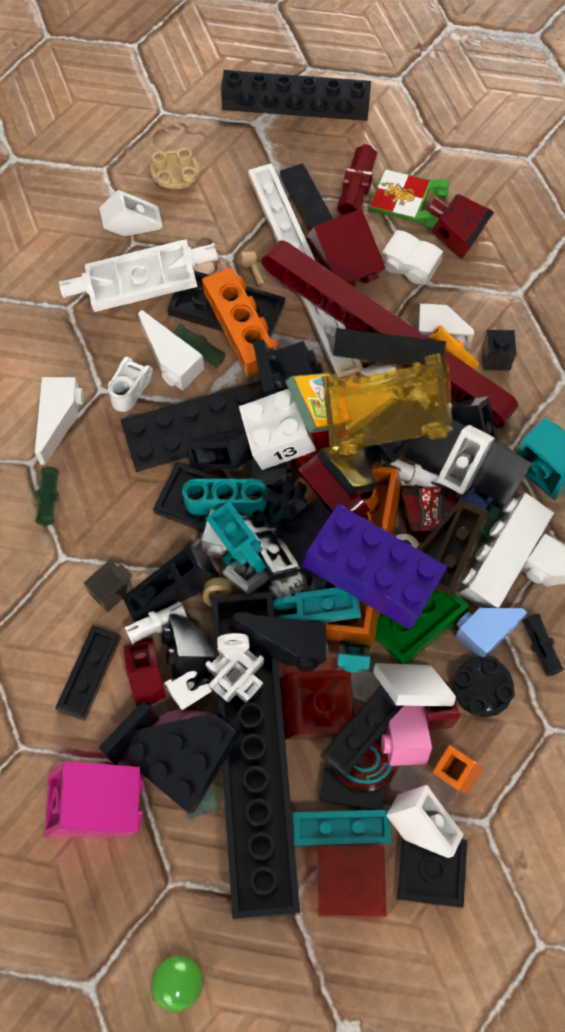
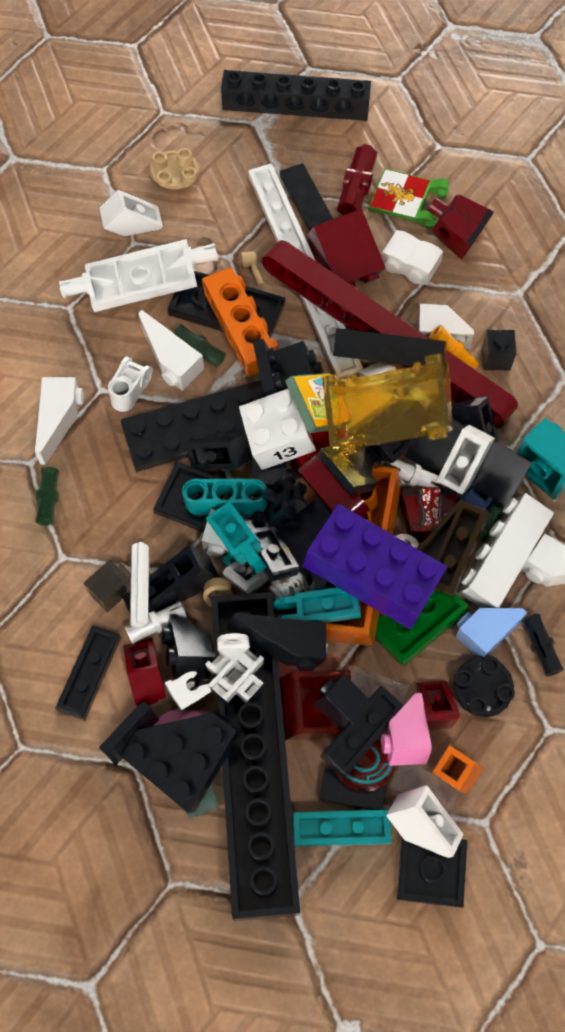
dark pink slope [44,762,144,838] -> none
bright green hair [150,955,204,1013] -> none
clear red brick [317,845,386,919] -> none
teal plate [338,642,370,673] -> none
white tile [373,663,456,706] -> none
none -> white axle [130,542,149,628]
none -> black brick [313,674,371,729]

